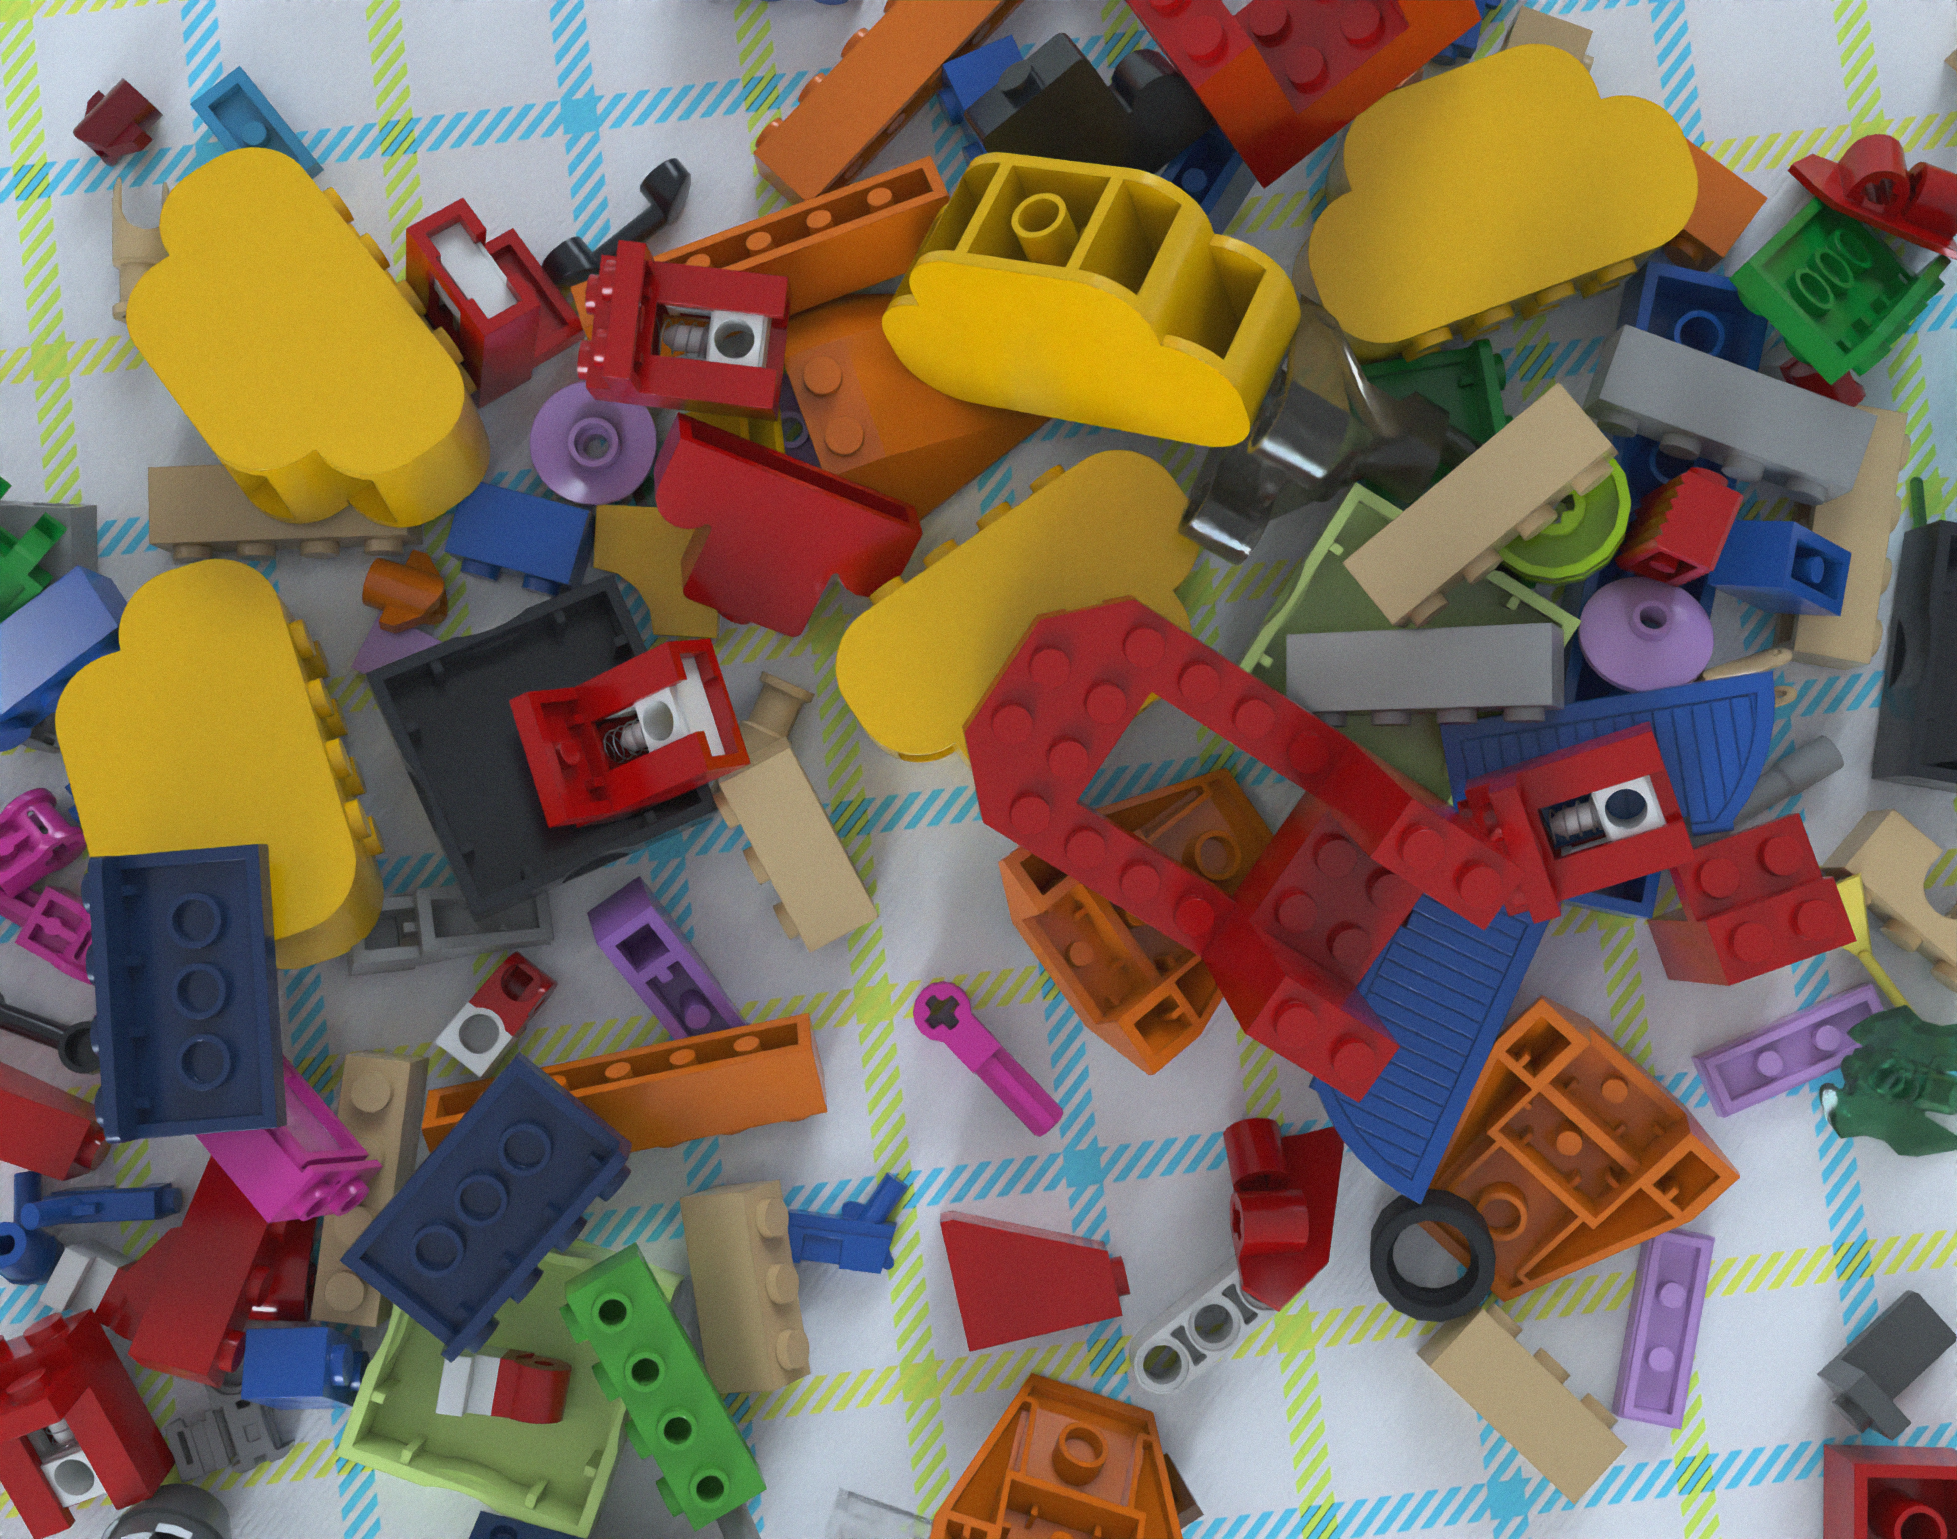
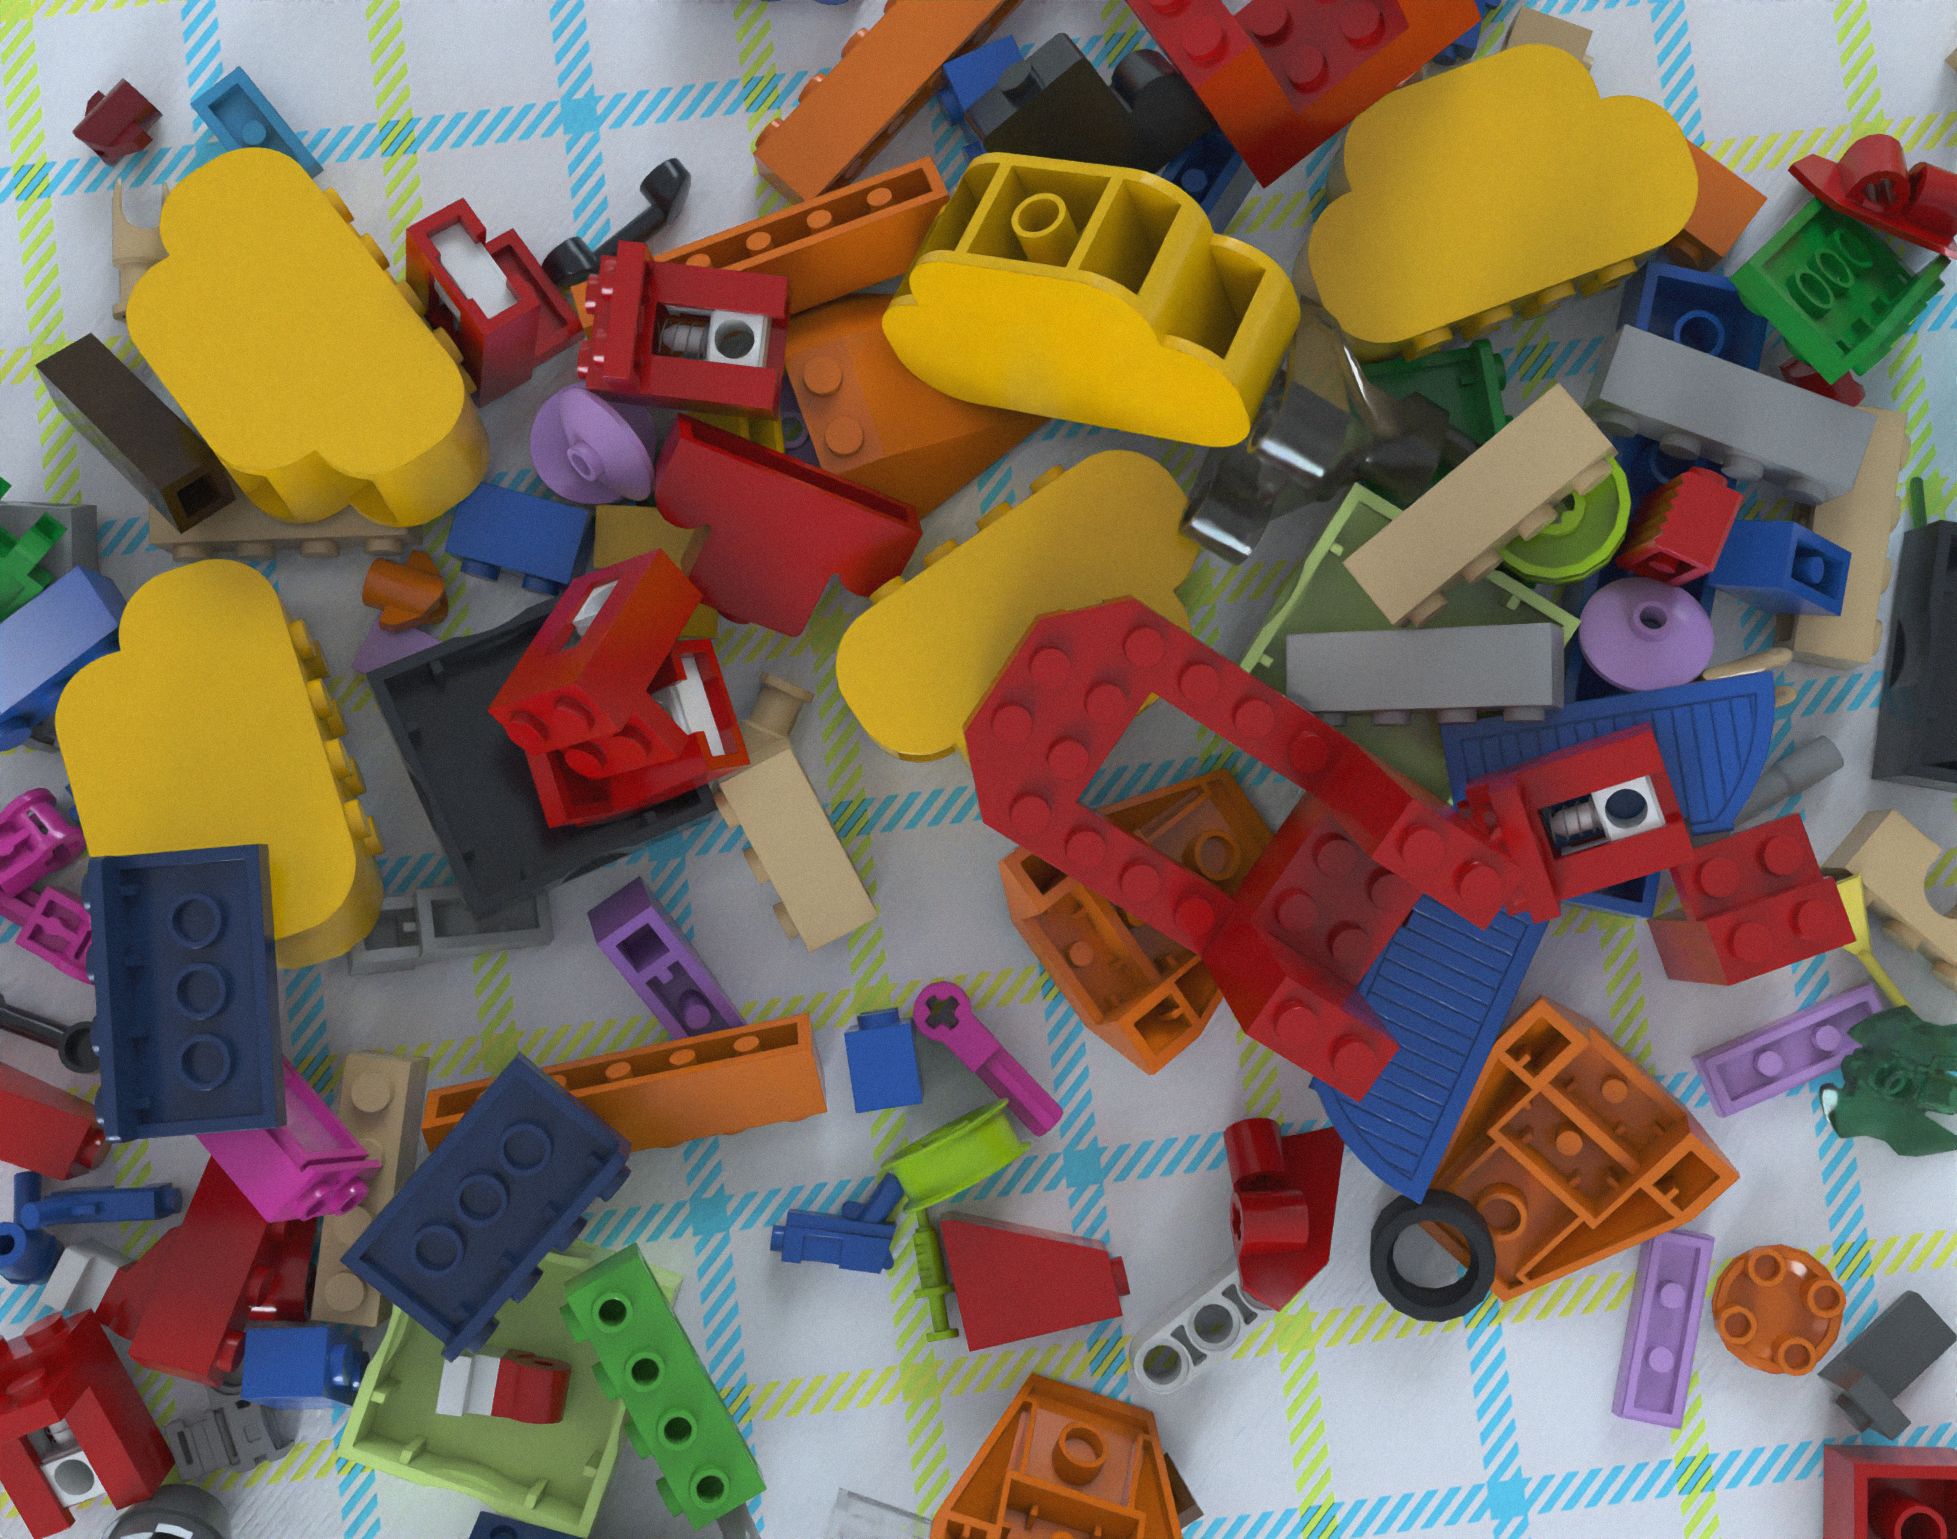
leg [434,951,558,1079] -> none
tan brick [679,1179,811,1394] -> none
tan brick [1417,1302,1628,1505] -> none
none -> dark brown brick [35,333,237,534]
none -> red brick [487,548,703,782]
none -> lavender dish [558,387,655,501]
none -> blue brick [844,1007,925,1113]
none -> lime wheel [880,1097,1032,1214]
none -> lime piece [913,1208,959,1342]
none -> orange dish [1711,1244,1846,1376]

